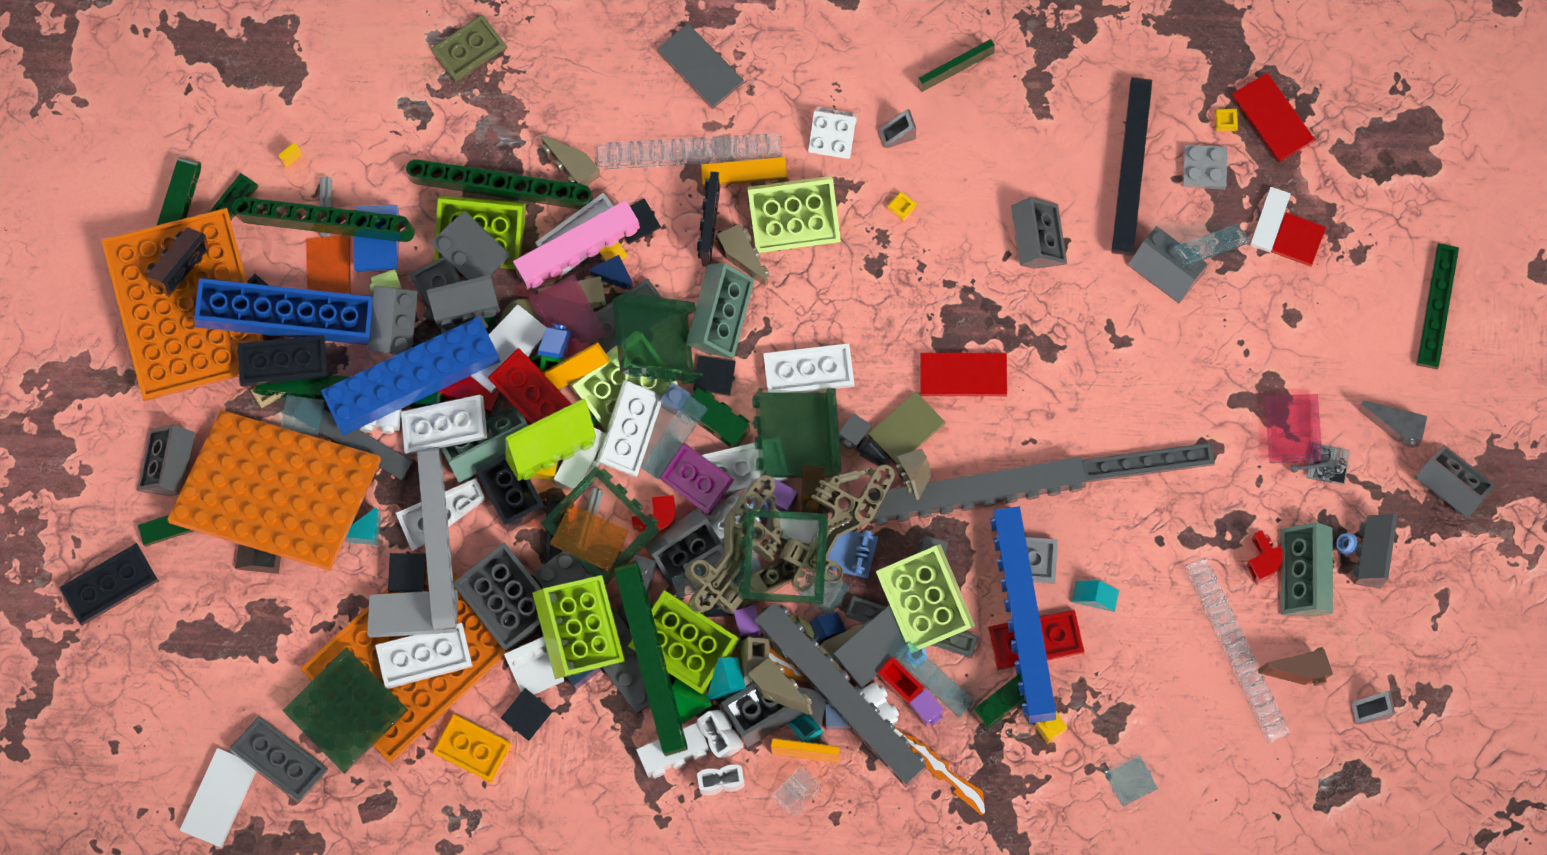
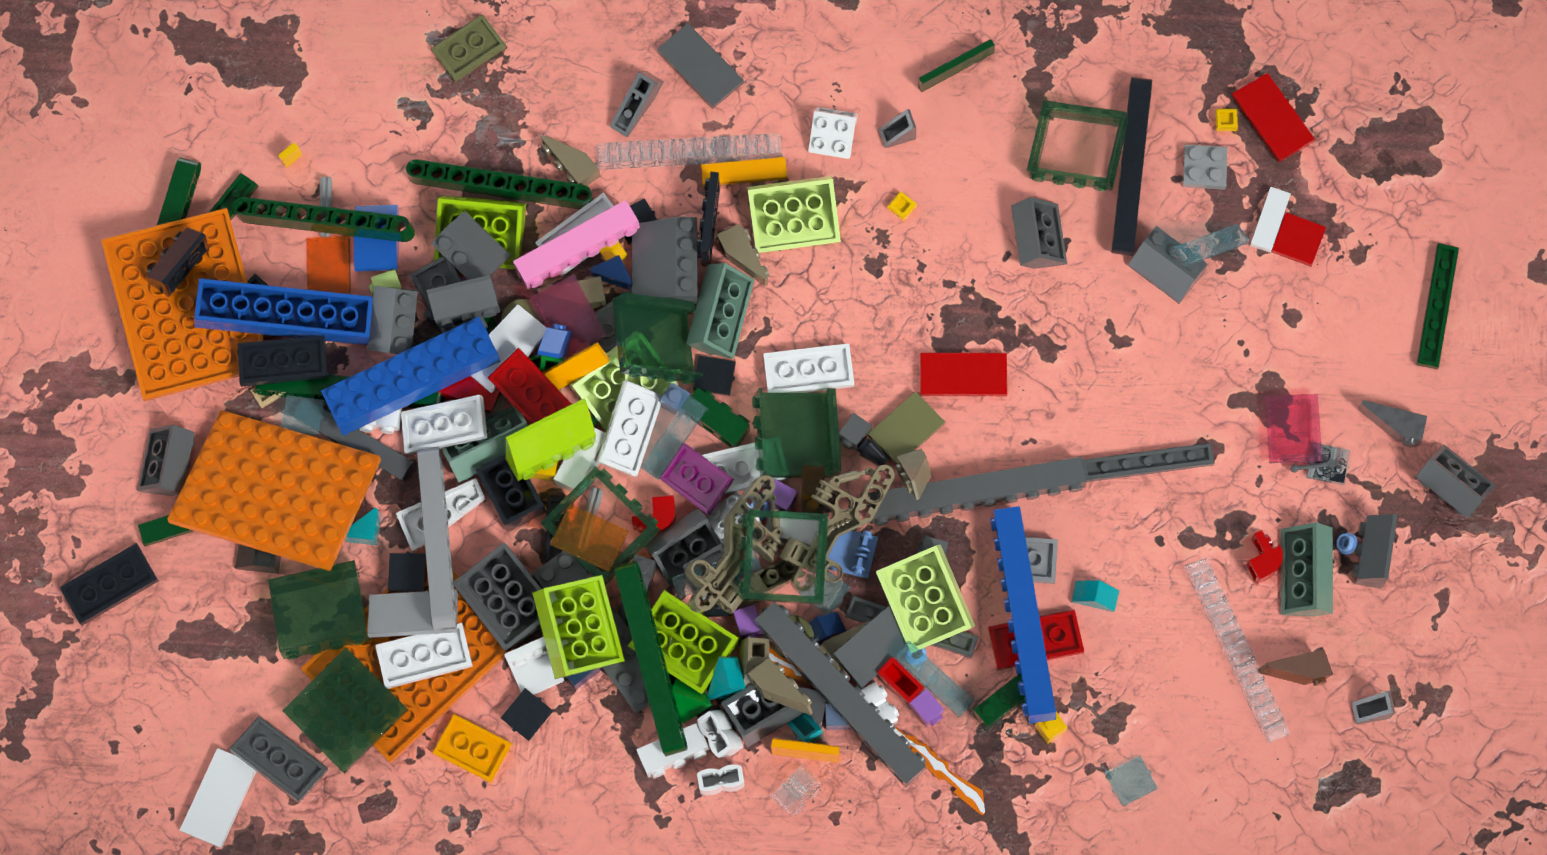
none -> clear green panel [268,560,371,660]
none -> dark grey slope [609,71,664,137]
none -> dark grey slope [632,217,697,306]
none -> clear green window [1027,100,1129,191]

